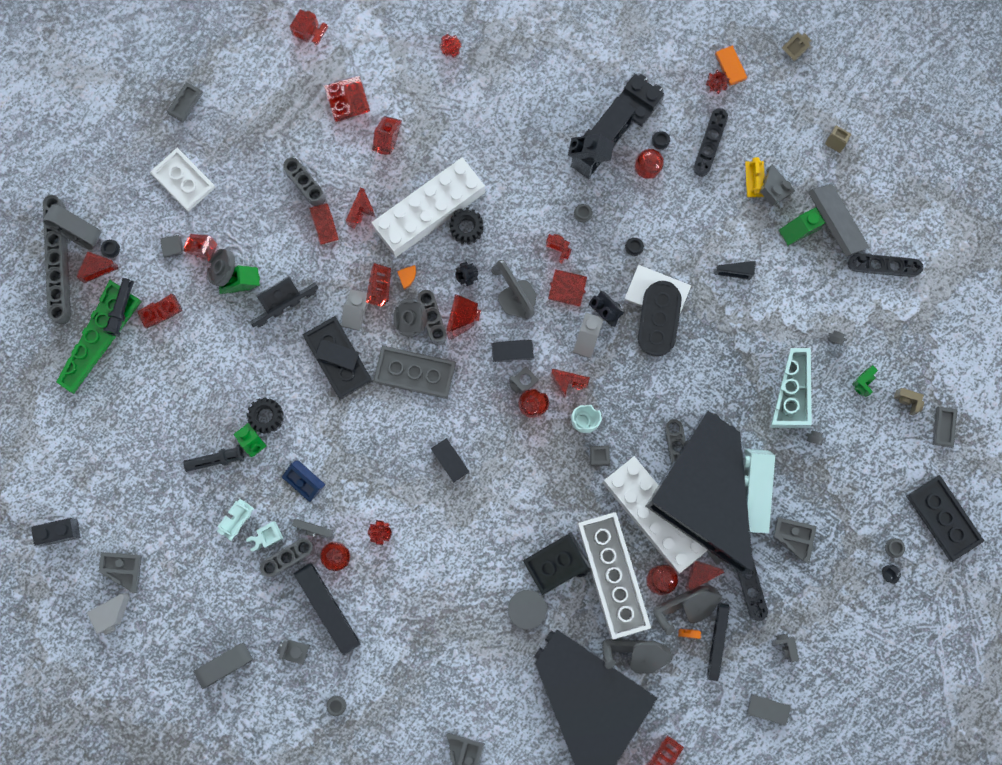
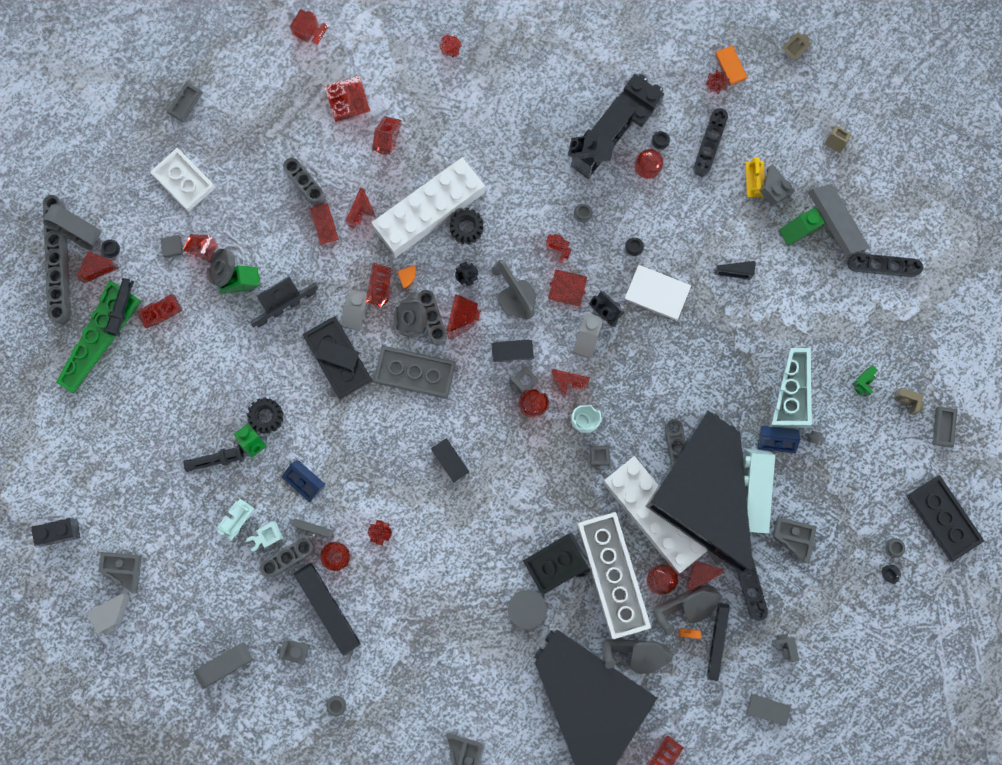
black tile [638,281,682,357] -> none
dark grey plate [828,330,847,346] -> none
none -> dark blue slope [758,426,800,453]

